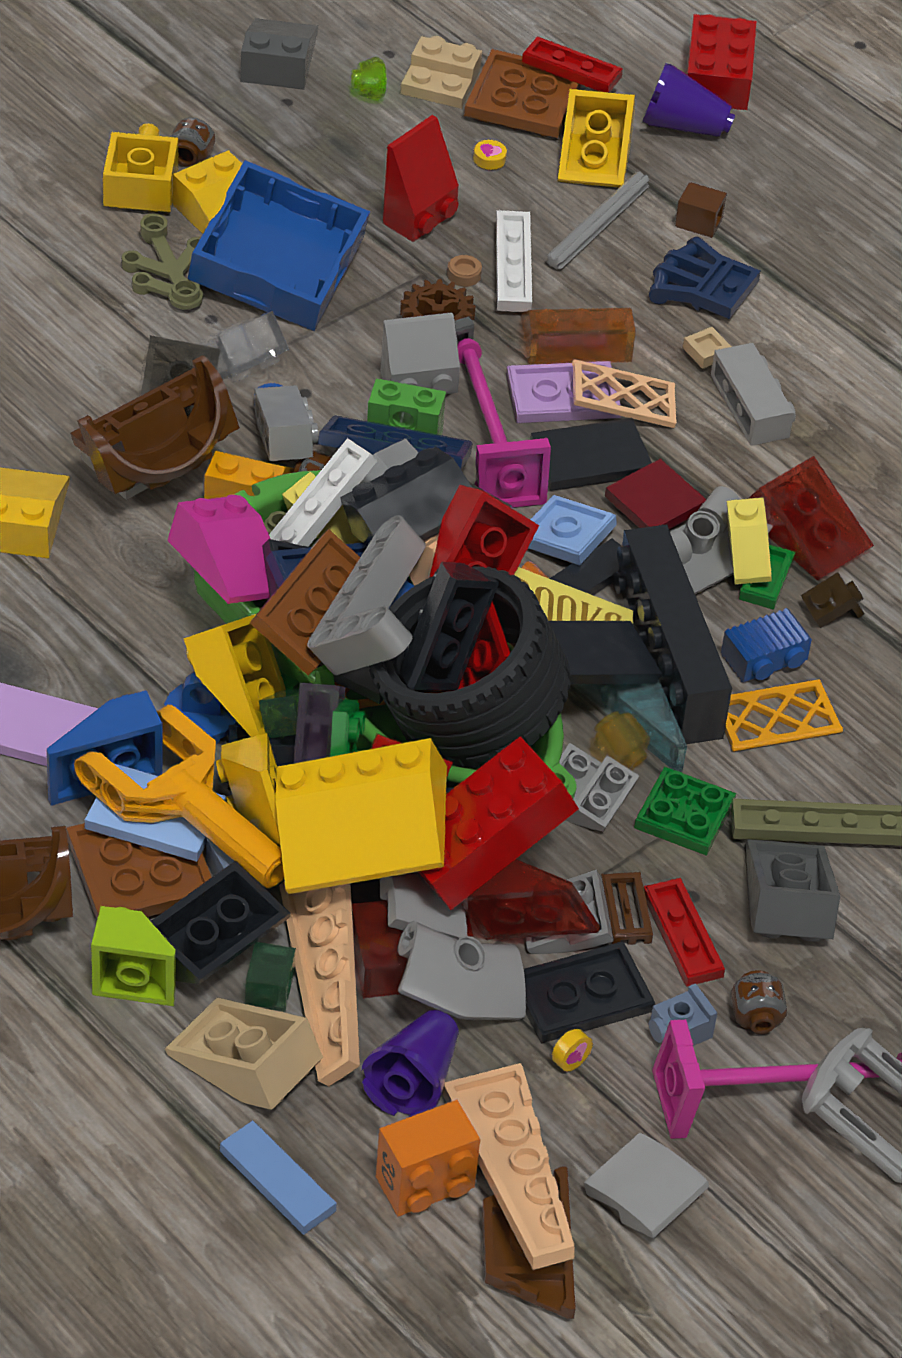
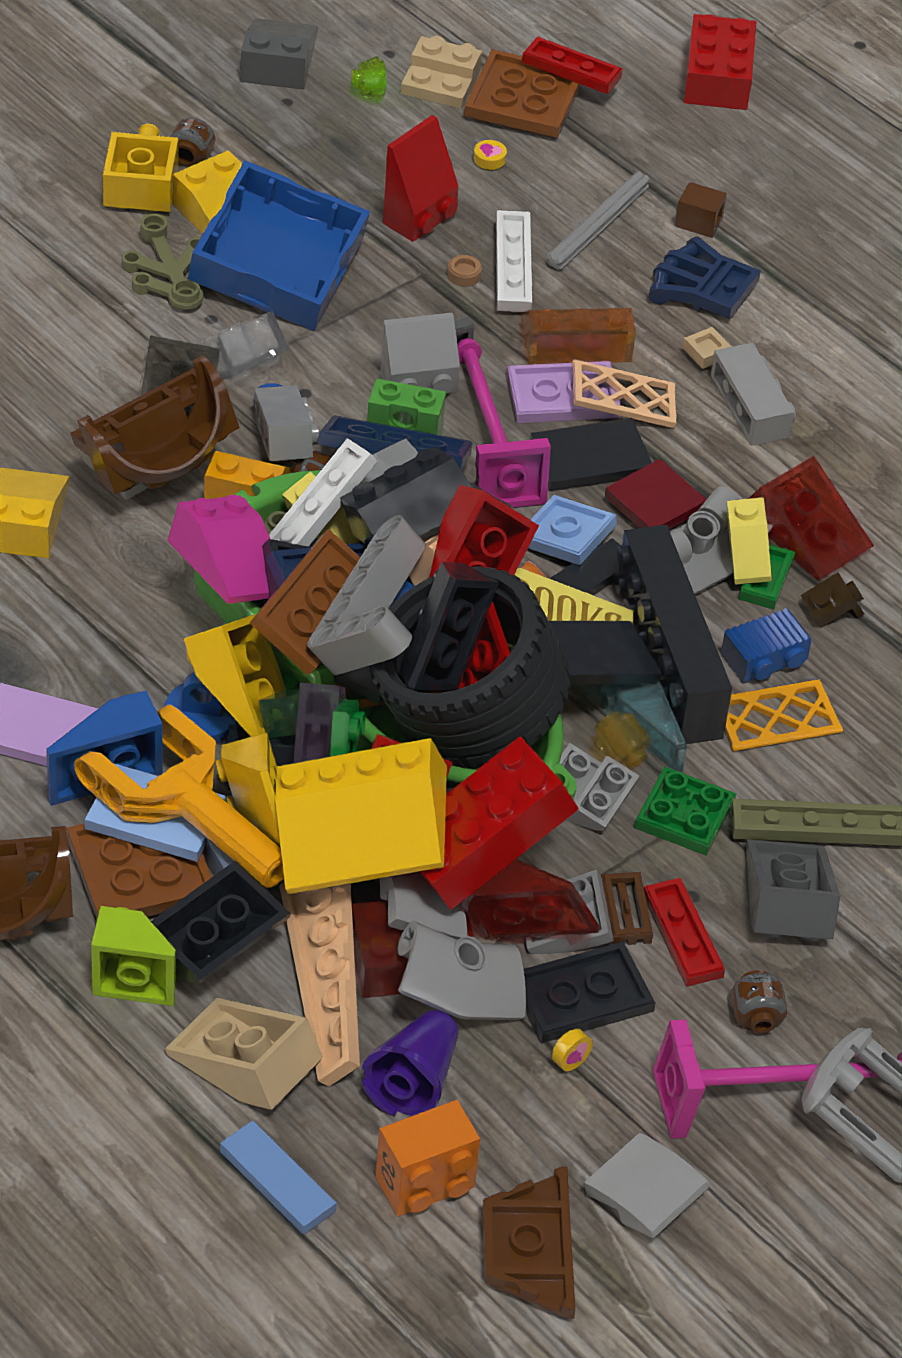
clear green brick [245,942,296,1012] -> none
reddish brown gear [400,279,476,321] -> none
light nougat wing [443,1063,575,1270] -> none
yellow slope [558,89,635,188] -> none
dark purple cone [642,63,735,137] -> none
sand blue brick [649,983,717,1046] -> none

